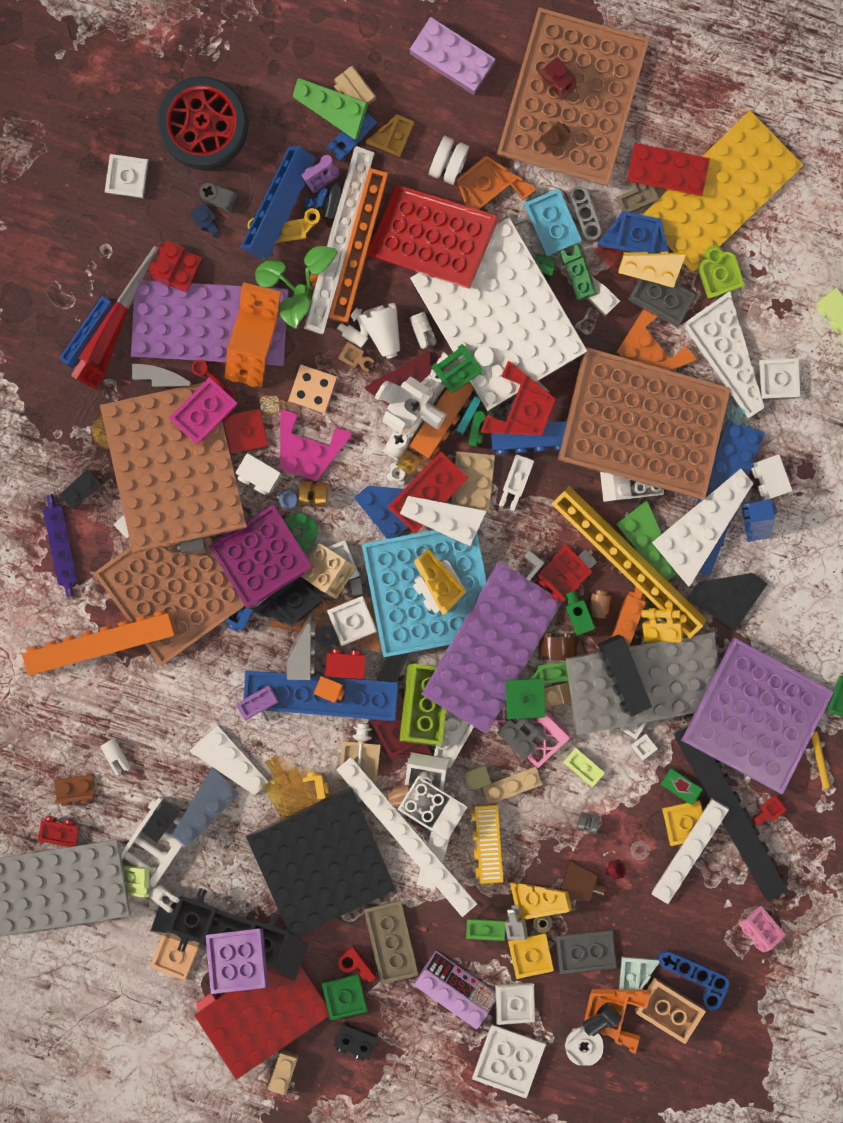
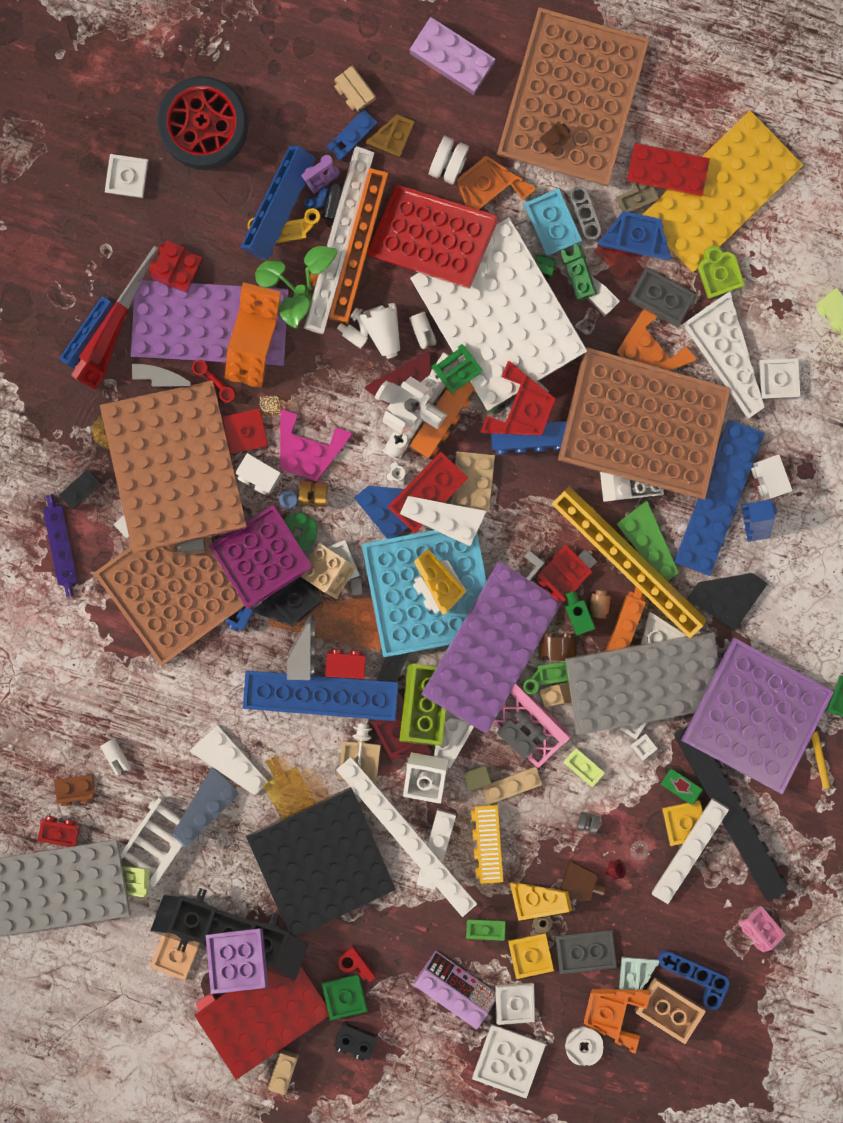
orange brick [22,610,178,676] -> none
black plate [142,801,181,843] -> none
white hinge [150,885,180,913] -> none
dark pink plate [169,377,238,445] -> none
dark blue plate [189,203,220,237] -> none
dark grey piece [199,183,238,212] -> none
medium lavender plate [236,685,279,721] -> none
light nougat tile [288,365,337,413] -> none
bright green wing [292,78,369,140] -> none
yellow bracket [303,772,331,799] -> none
orange brick [314,676,345,703] -> none
dark blue plate [317,626,336,646] -> none
white plate [327,596,377,646] -> none
medium nougat plate [338,341,374,372] -> none
dark tan plate [364,900,419,984] -> none
medium nougat brick [388,784,412,807] -> none
clear yellow slope [395,450,422,476] -> none
white slope [398,776,467,840] -> none
teal tile [456,396,481,436] -> none
green plate [468,411,486,448] -> none
white tile [474,346,495,366] -> none
white hinge [499,454,534,511] -> none
green plate [505,678,545,719] -> none
light grey plate [505,905,528,940] -> none
dark red torso [538,57,577,100] -> none
black piece [582,1002,622,1036] -> none
black brick [598,634,652,717] -> none
yellow wing [618,251,686,288] -> none
yellow plate [641,608,683,642] -> none
white wing [652,469,753,587] -> none
clear light blue plate [724,404,745,426] -> none
red plate [752,795,787,826] -> none

